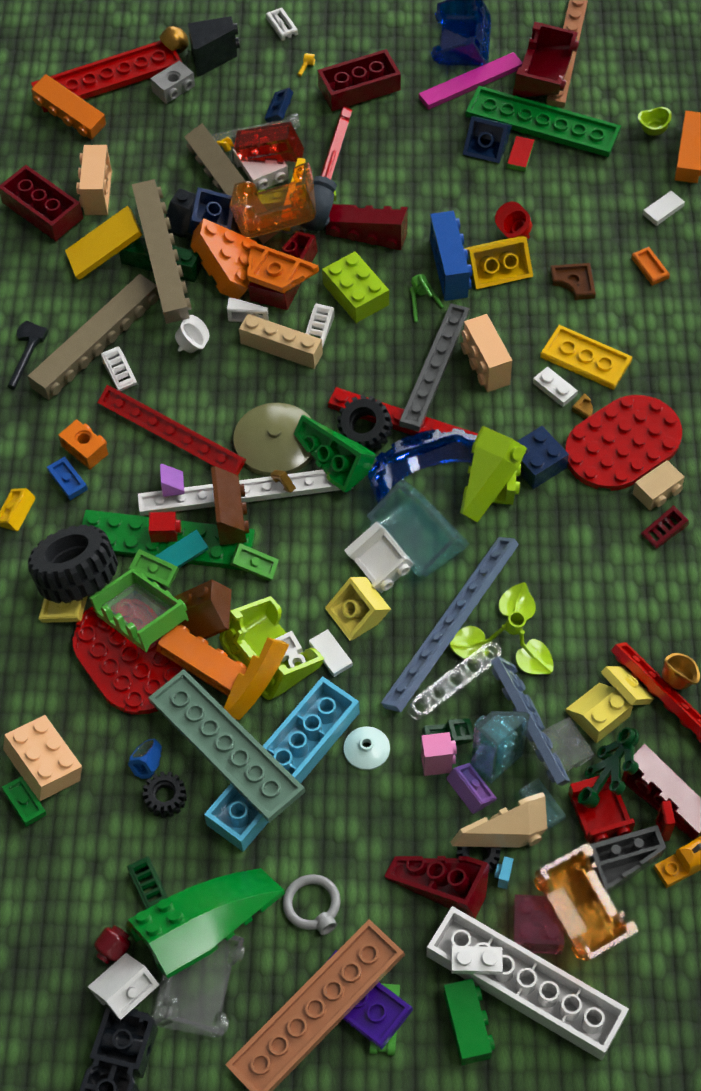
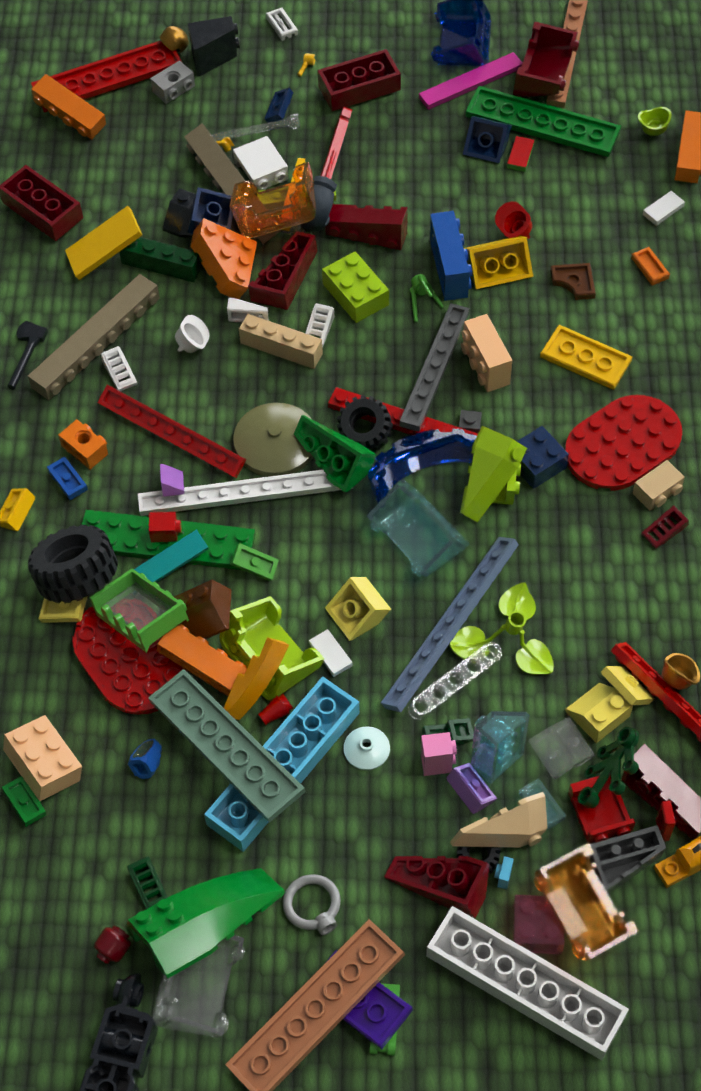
light nougat brick [76,145,112,215] -> none
white panel [88,953,159,1020] -> none
bright green plate [129,549,179,588] -> none
dark tan brick [132,179,192,324] -> none
black tyre [143,771,187,818] -> none
reddish brown slope [211,466,250,545] -> none
clear red wedge [234,122,304,165] -> none
orange wing [247,241,319,293] -> none
pearl gold tile [270,470,296,493] -> none
white plate [276,631,306,668] -> none
white panel [344,521,414,593] -> none
green brick [443,978,495,1066] -> none
white plate [451,946,503,975] -> none
sand blue wing [490,656,570,786] -> none
white plate [533,367,578,407] -> none
pearl gold tile [572,393,593,419] -> none
none -> red cone [258,694,293,725]
none -> dark grey plate [459,410,482,433]

